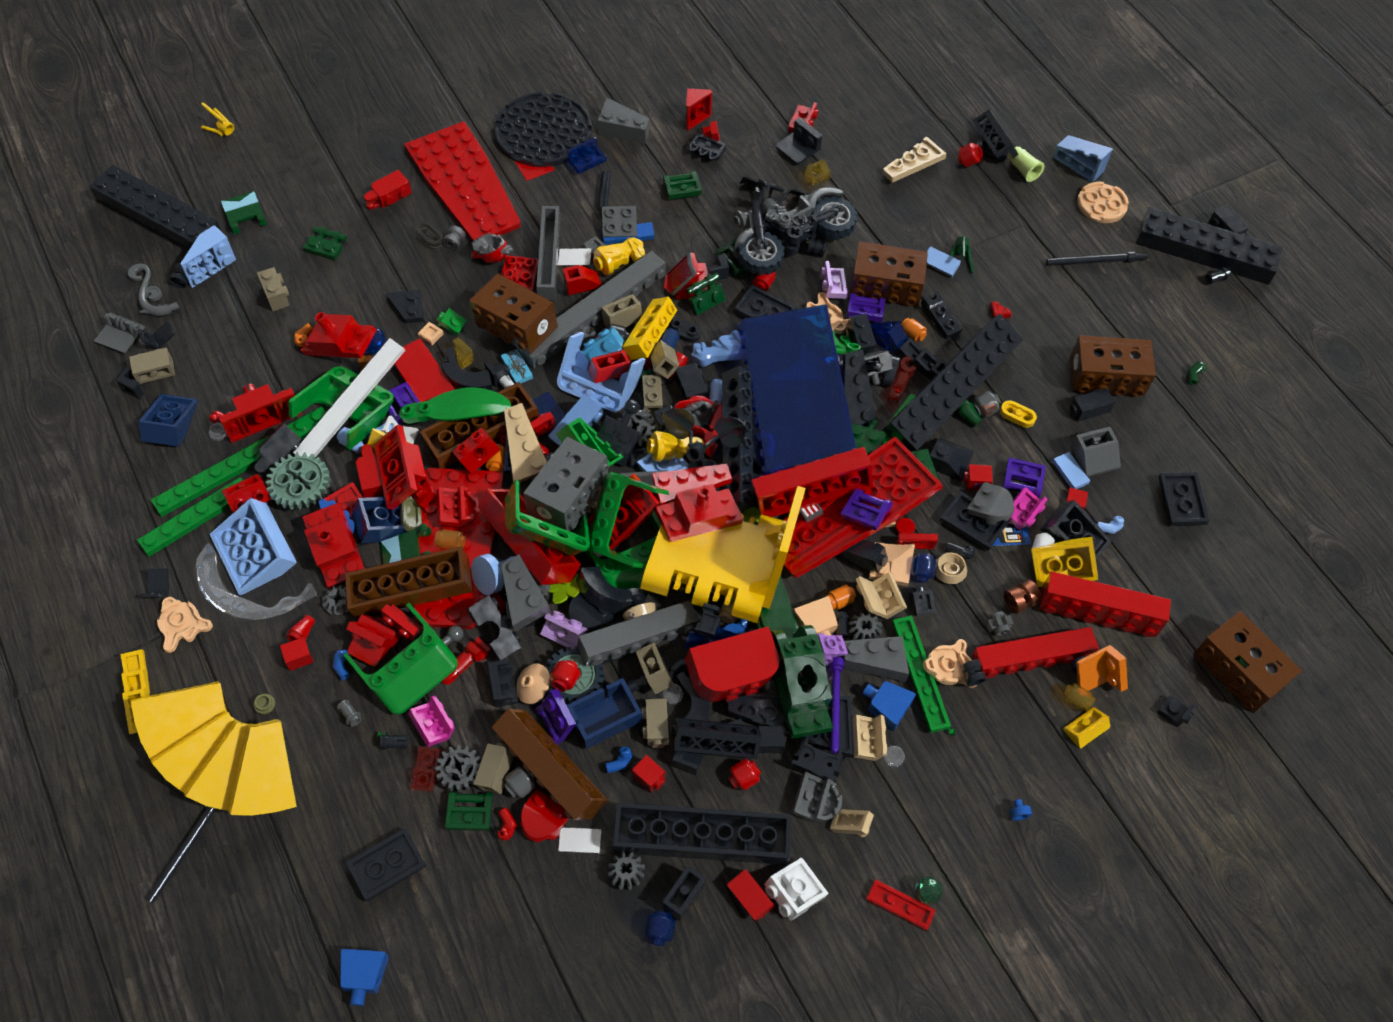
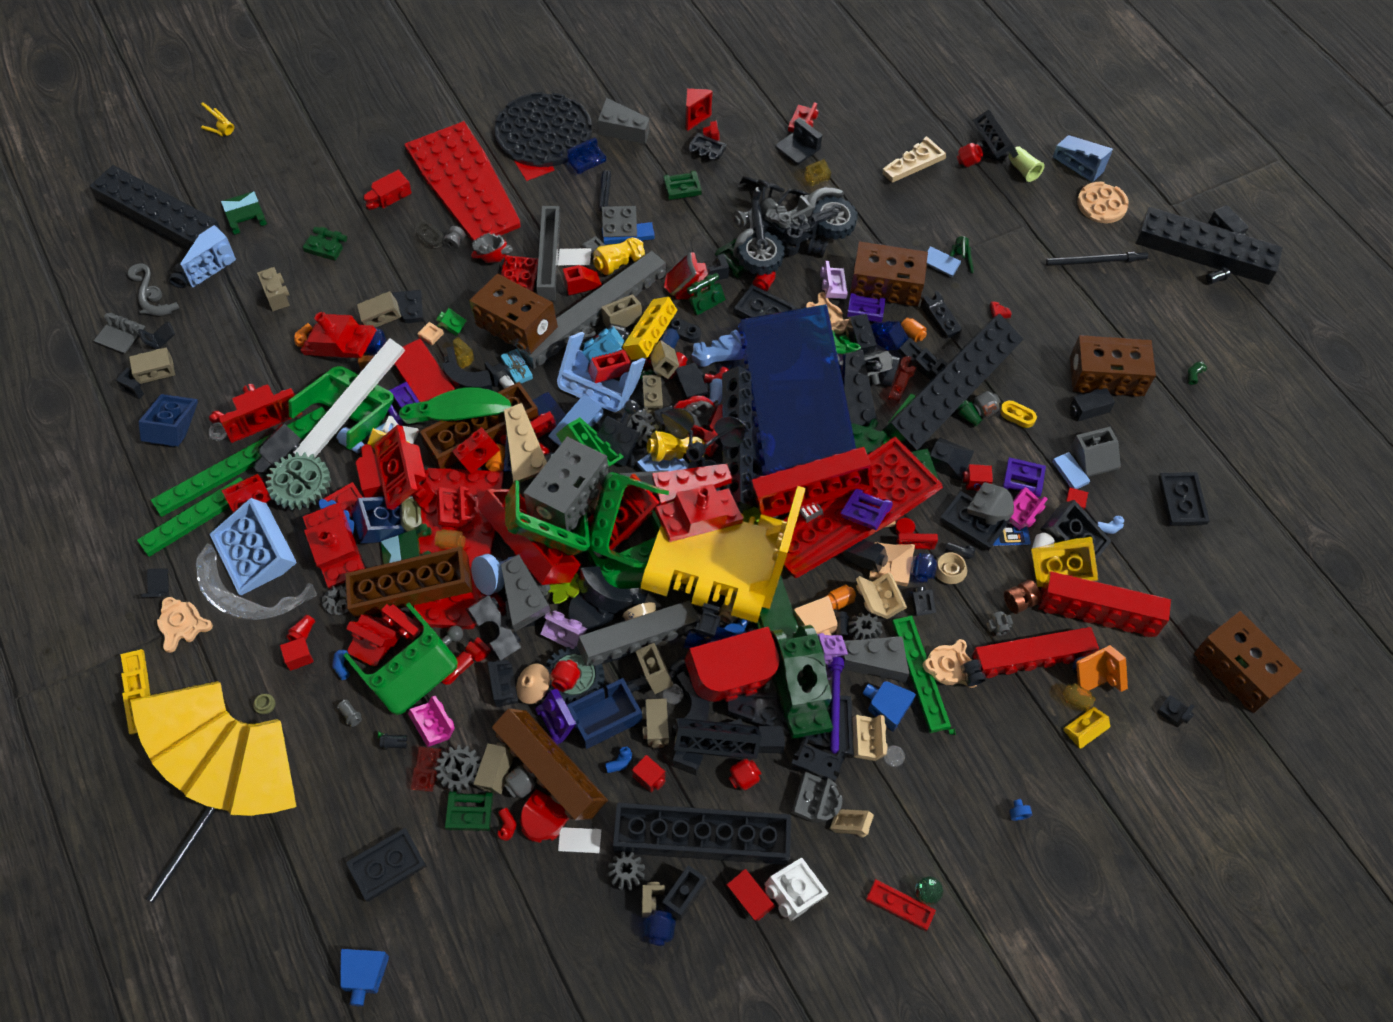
none -> dark tan brick [357,291,401,328]
none -> dark tan bracket [642,882,665,918]
none -> red arm [704,367,729,383]

